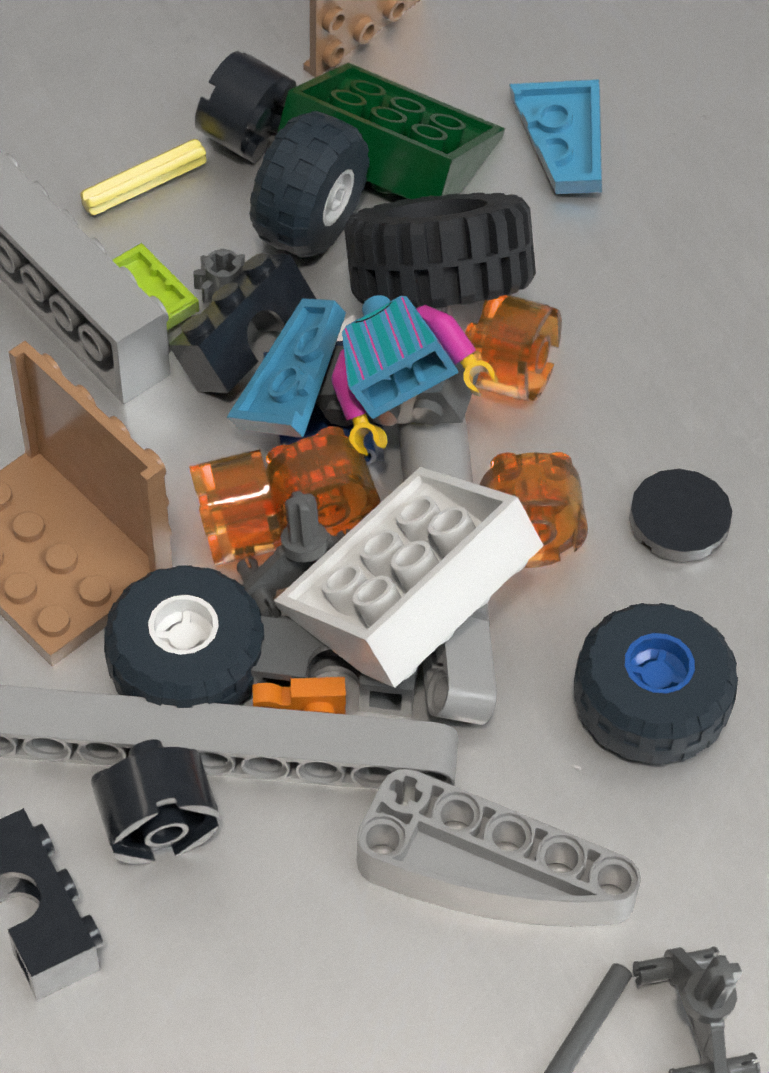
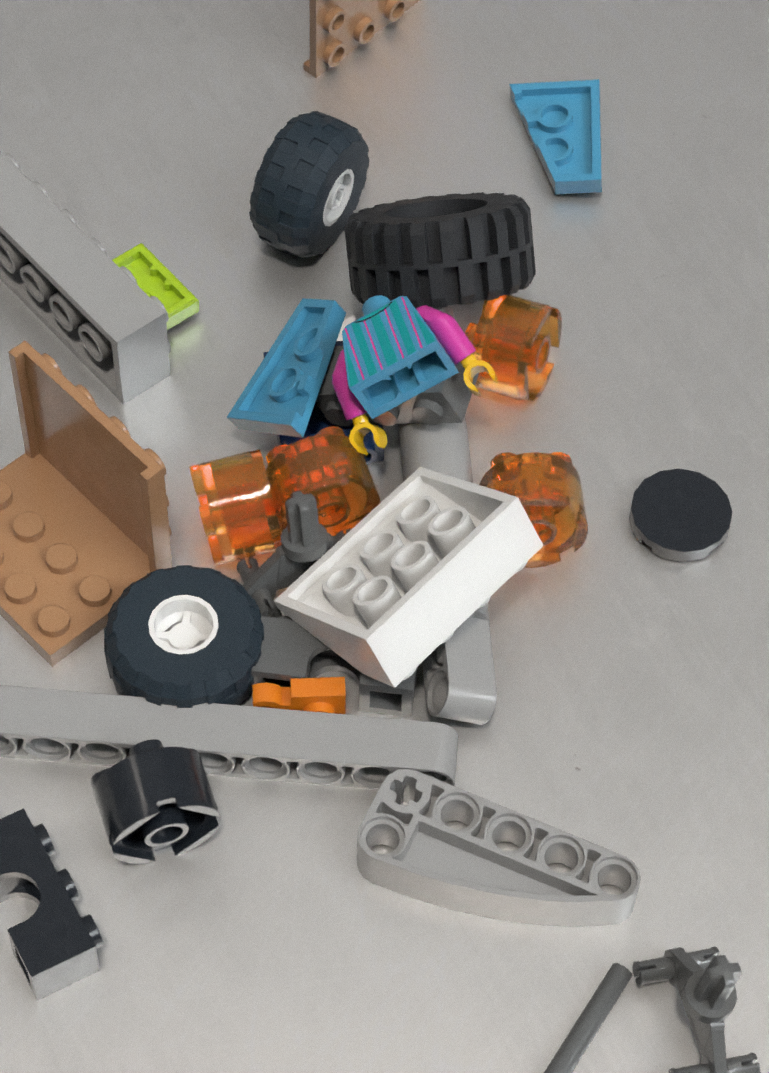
light yellow axle [80,139,207,216] -> none
black arch [169,253,316,393] -> none
dark grey gear [193,248,245,304] -> none
black brick [195,51,296,163] -> none
dark green slope [278,62,505,199] -> none
black wheel [574,603,738,764] -> none

